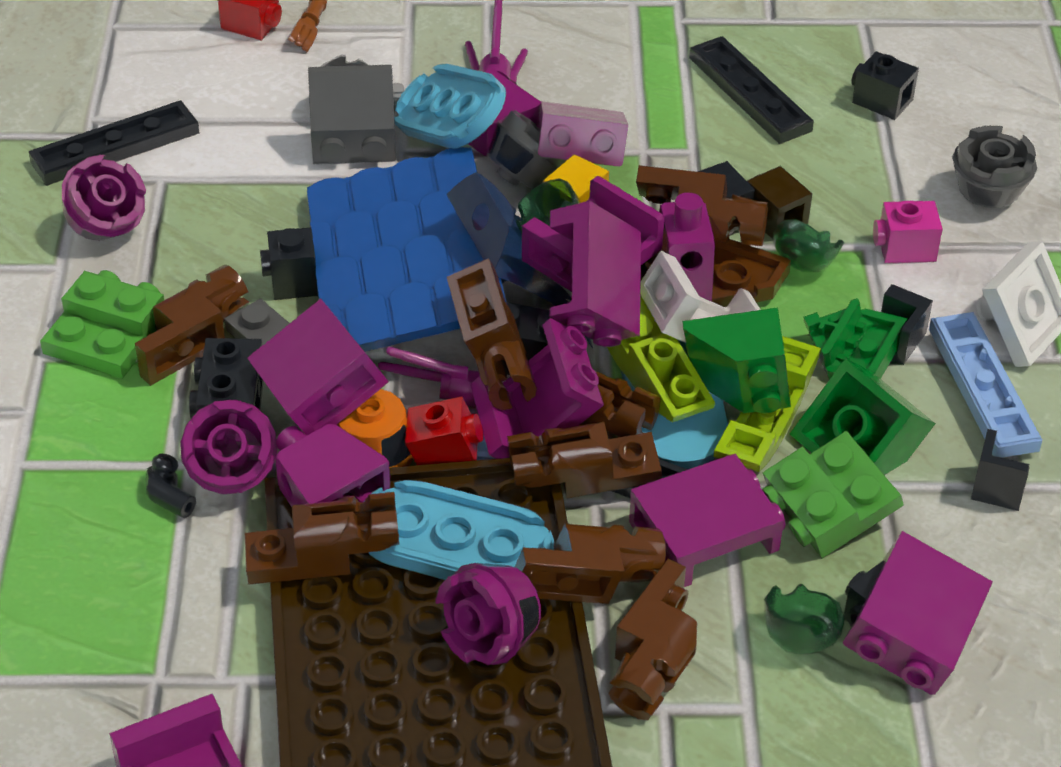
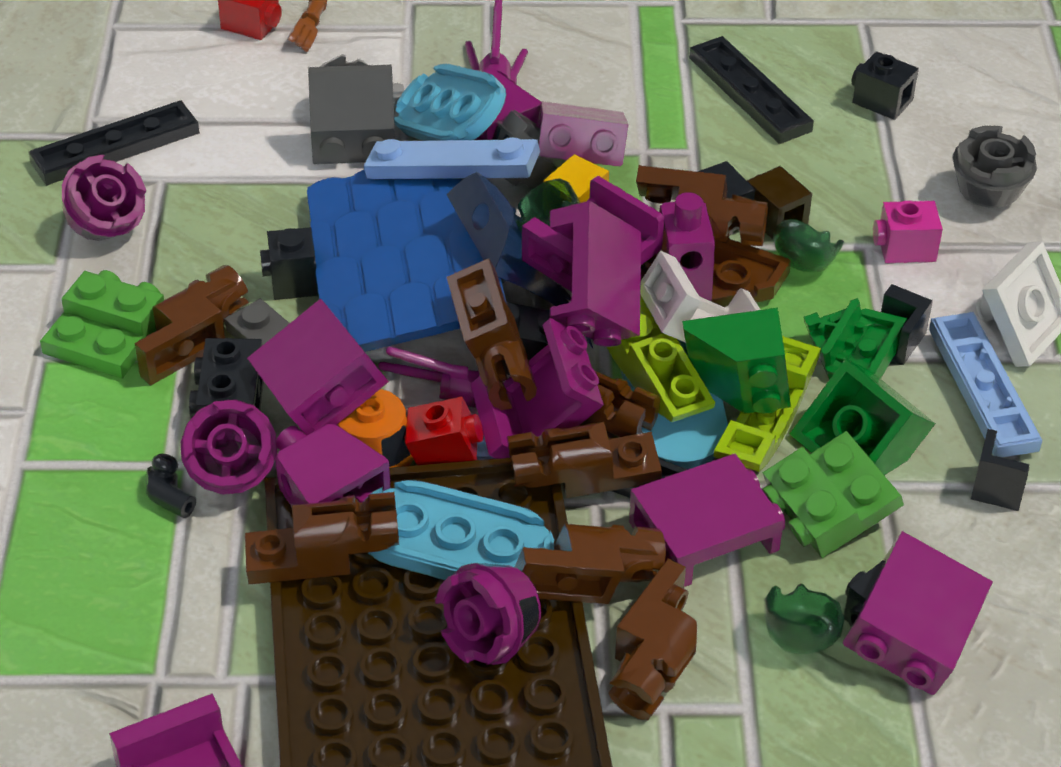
none -> light blue plate [363,138,540,179]

